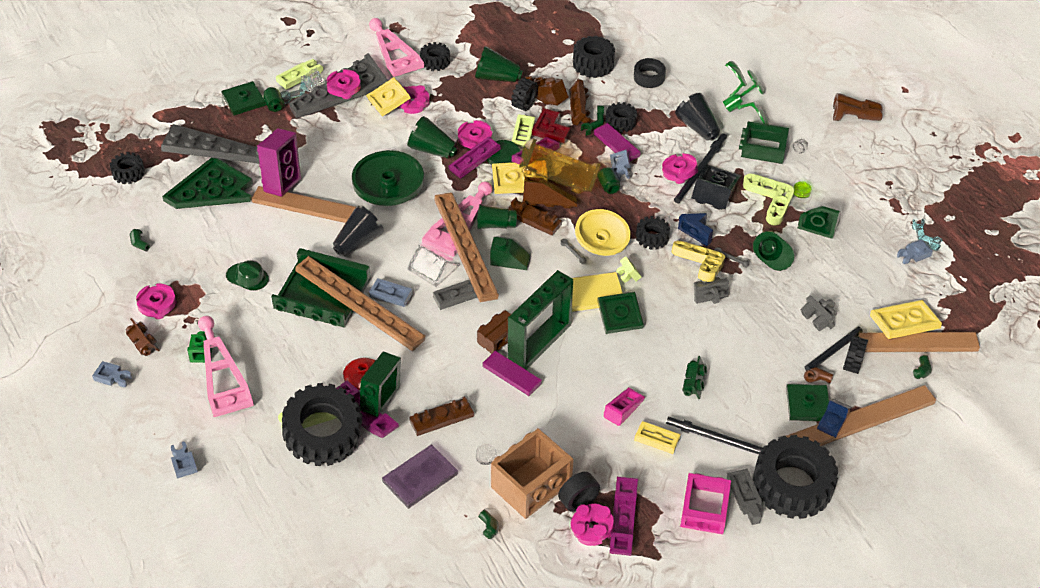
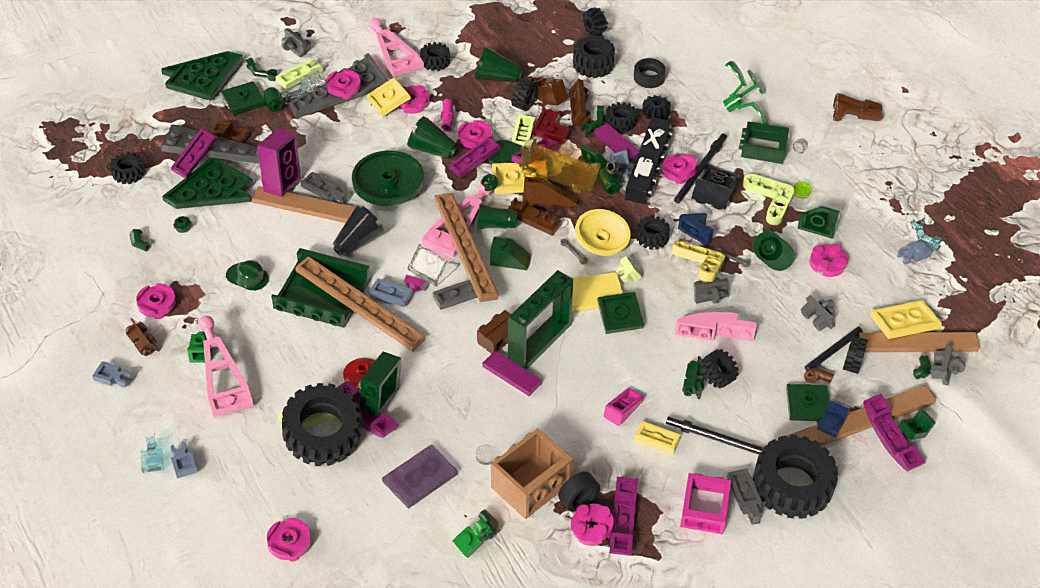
reddish brown plate [409,397,474,436] -> none
black cone [675,93,720,141] -> none
none -> clear light blue plate [141,436,164,473]
none -> dark green wing [161,51,243,101]
none -> magenta tile [171,128,217,179]
none -> dark green plate [173,216,192,233]
none -> reddish brown slope [209,121,251,143]
none -> dark green arm [245,57,277,81]
none -> dark pink plate [267,518,311,562]
none -> dark grey hips [281,28,311,57]
none -> dark grey hinge [300,172,347,204]
none -> magenta plate [404,275,428,292]
none -> dark pink pin [441,99,454,132]
none -> green plate [452,518,491,558]
none -> dark green plate [481,174,498,191]
none -> dark green slope [580,143,608,169]
none -> black gear [582,7,608,36]
none -> black pin [606,160,627,174]
none -> black brick [625,117,674,204]
none -> black gear [642,94,671,120]
none -> bright pink slope [675,312,756,341]
none -> black tyre [700,349,739,388]
none -> dark pink plate [809,244,848,277]
none -> magenta slope [863,394,926,472]
none -> dark green bracket [898,409,936,440]
none -> dark grey hips [930,345,966,385]

